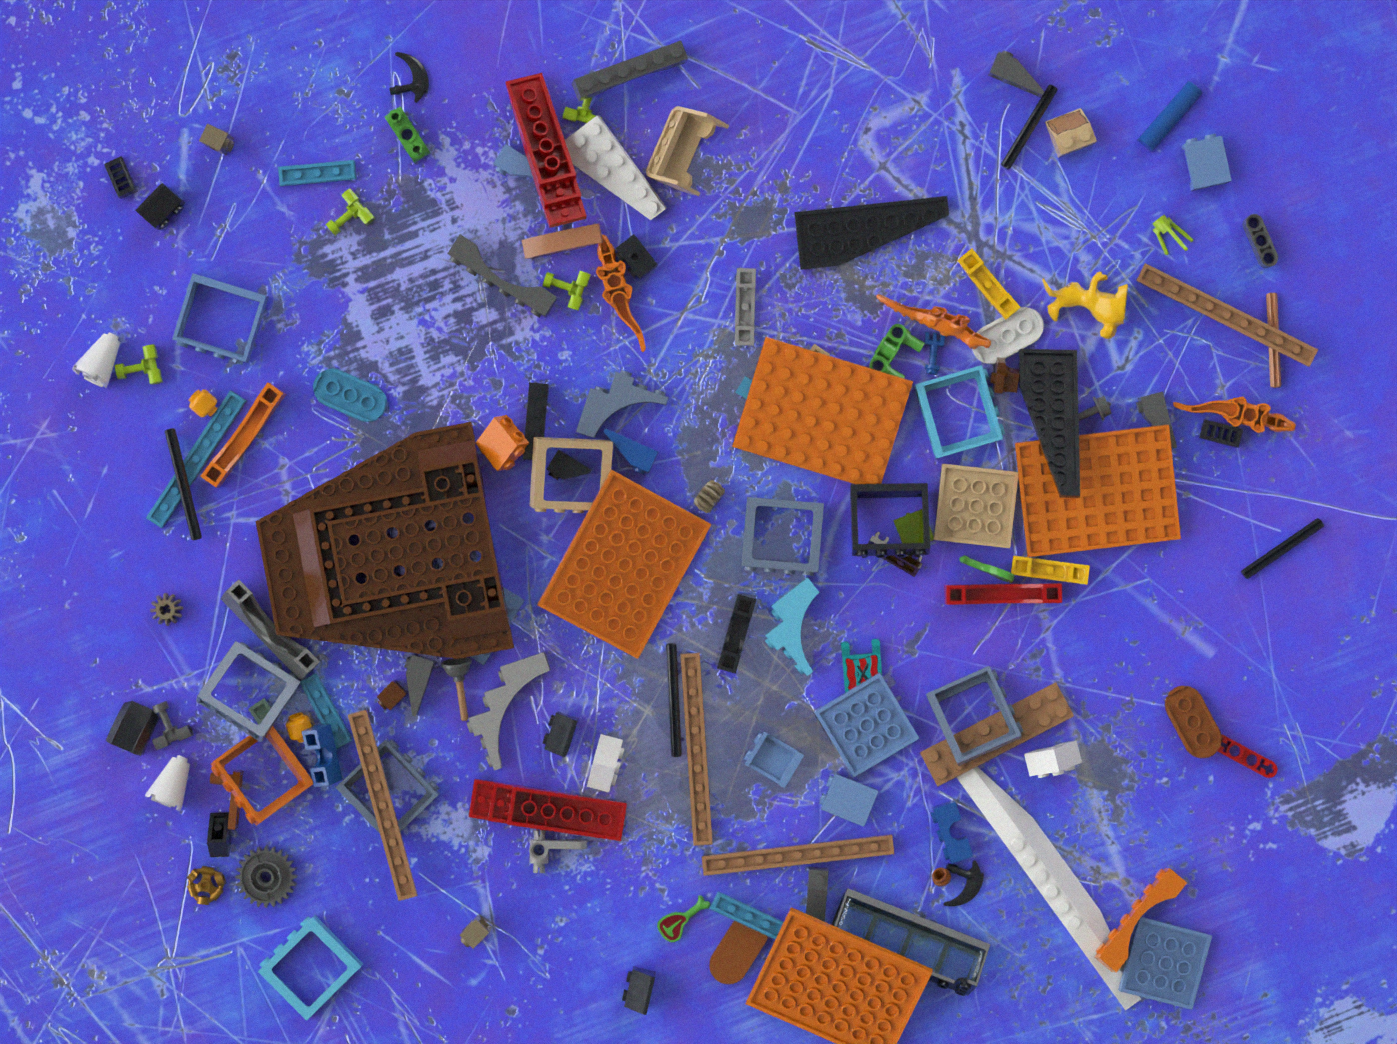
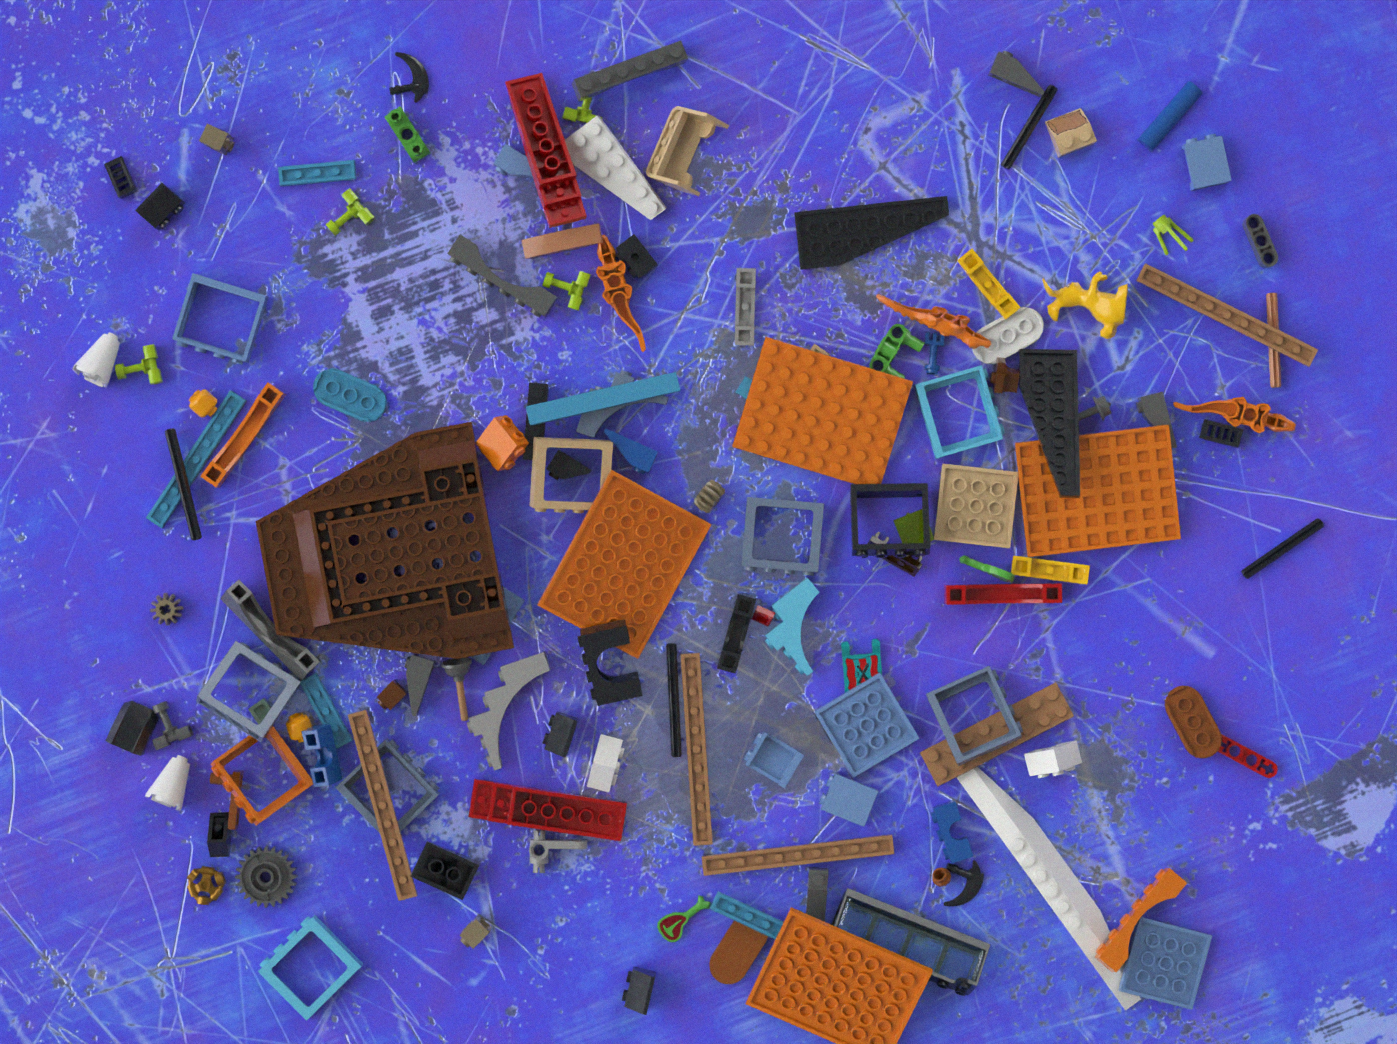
none -> black slope [410,841,479,900]
none -> dark azure tile [526,372,680,426]
none -> black arch [577,619,643,706]
none -> red tile [751,605,775,626]

